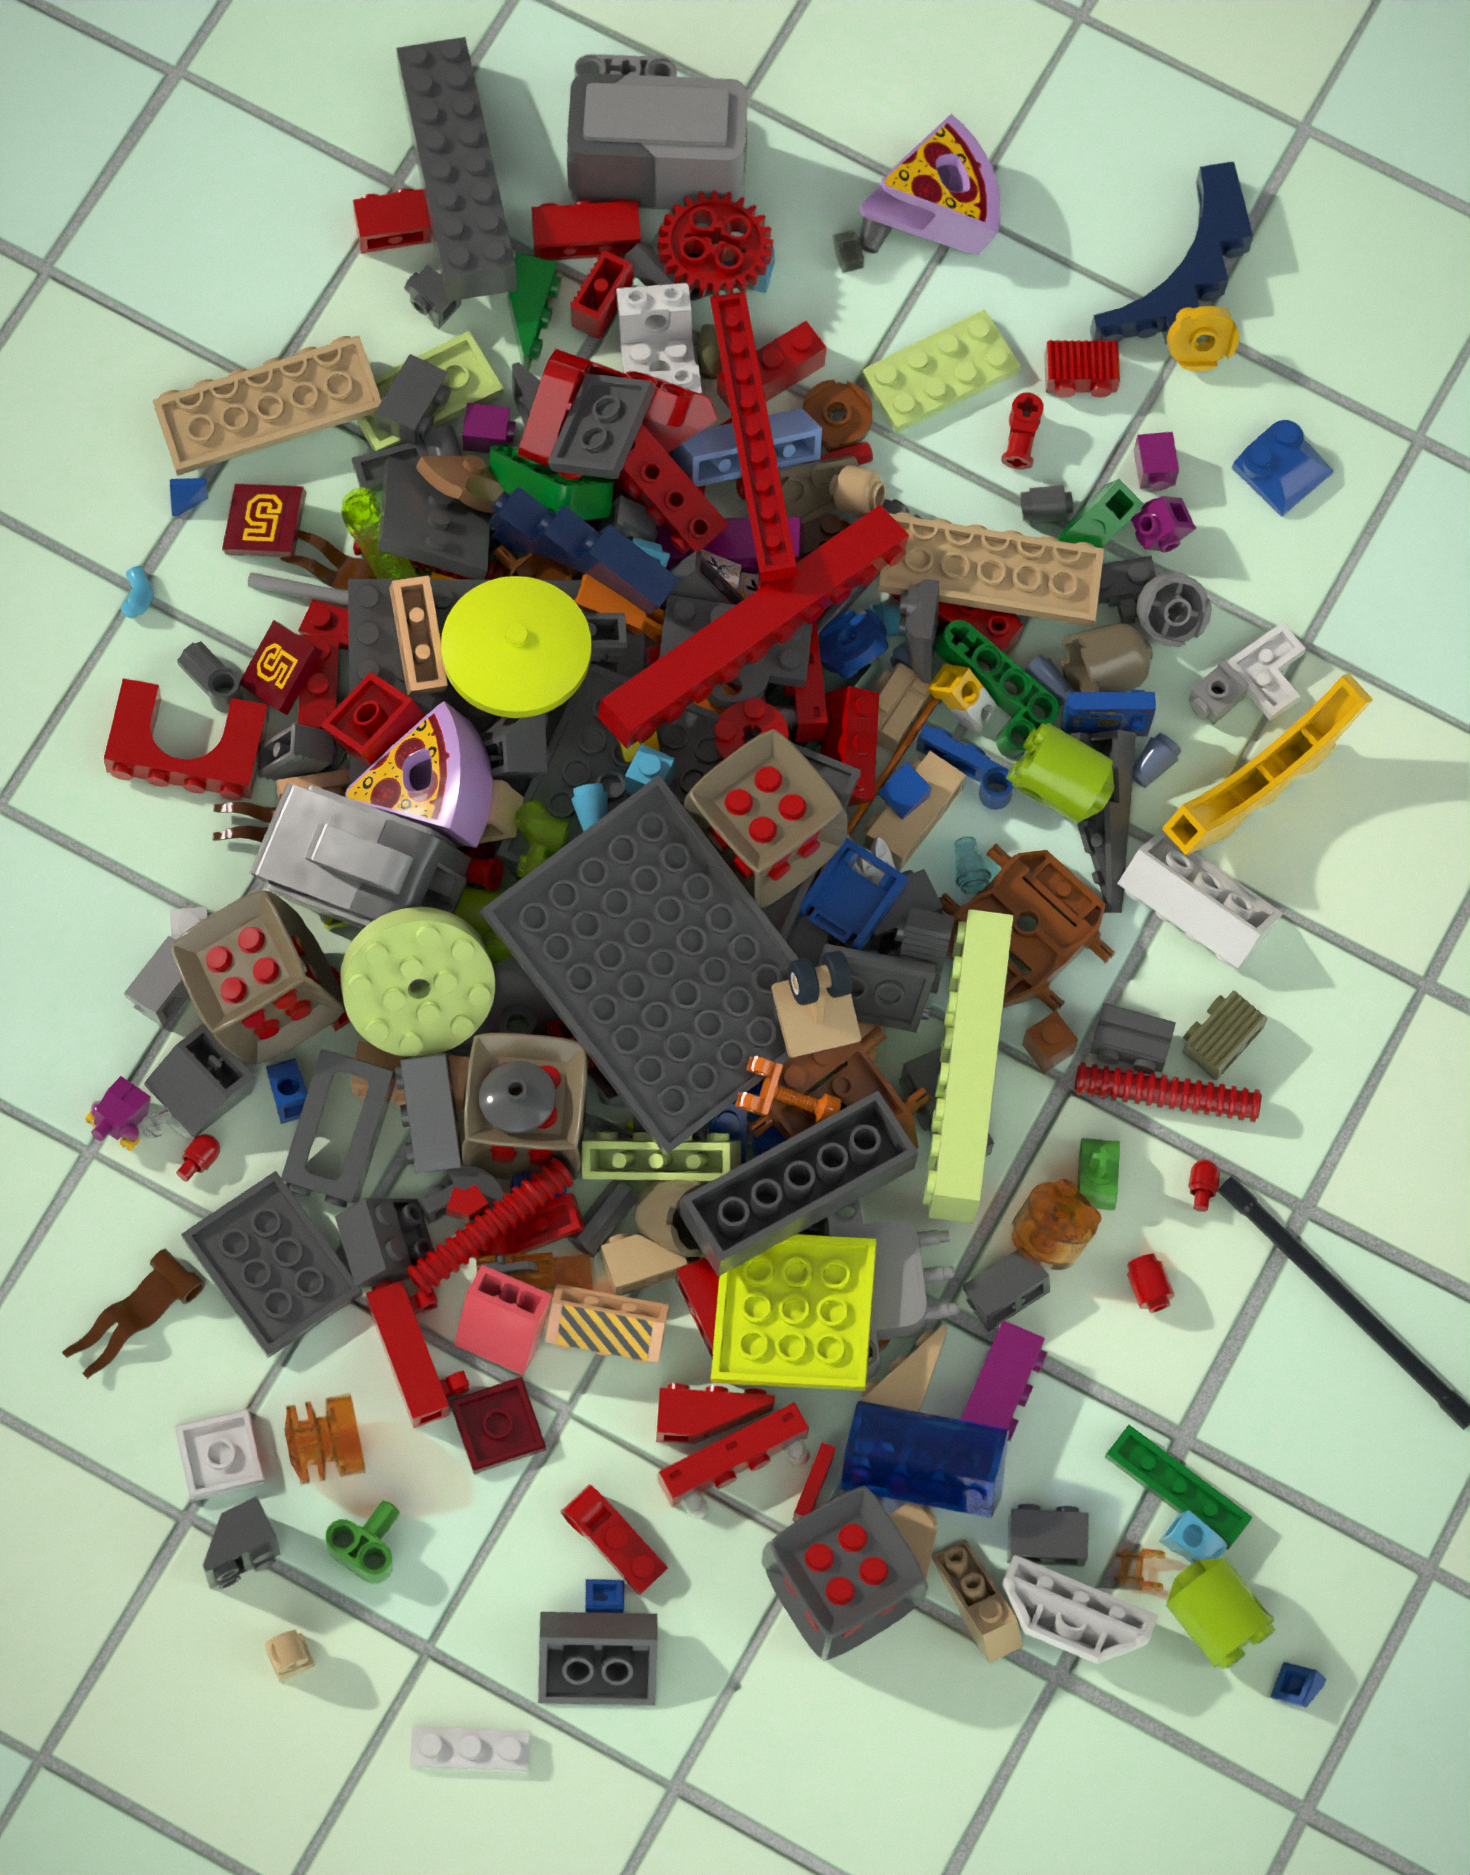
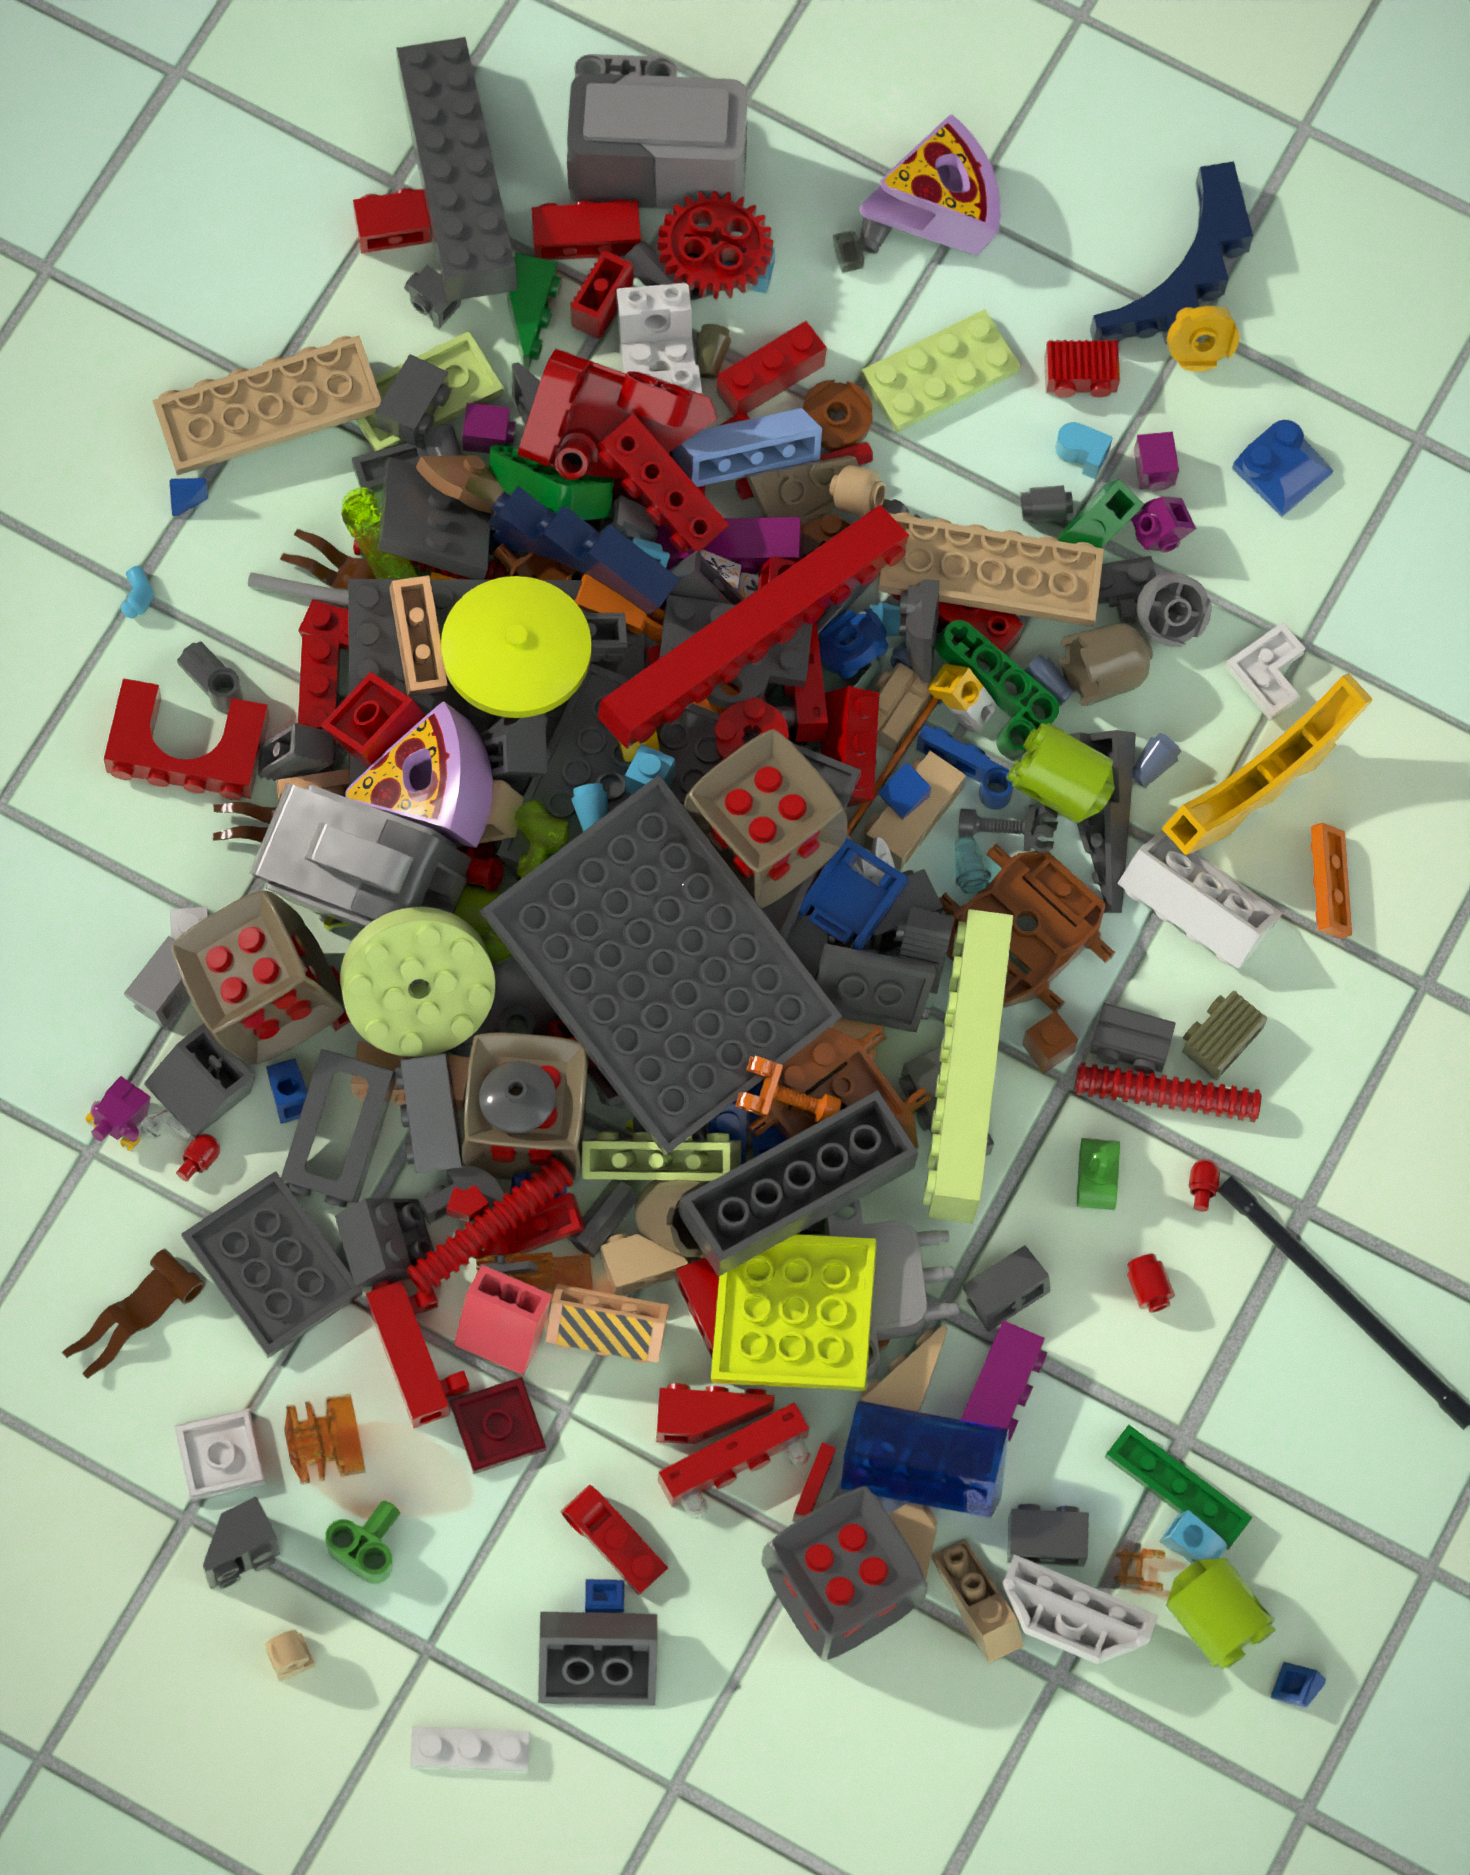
dark red tile [222,484,307,558] -> none
dark red tile [240,620,323,715] -> none
dark grey plate [547,373,656,479] -> none
red plate [710,291,798,582] -> none
tan plate [771,950,861,1058] -> none
red connector [1001,392,1044,470] -> none
clear orange brick [1011,1179,1102,1270] -> none
blue container [1060,690,1156,736] -> none
light grey brick [1188,659,1249,725] -> none
none -> dark grey bar [958,805,1058,853]
none -> medium azure leg [1055,422,1113,479]
none -> orange plate [1311,823,1352,939]

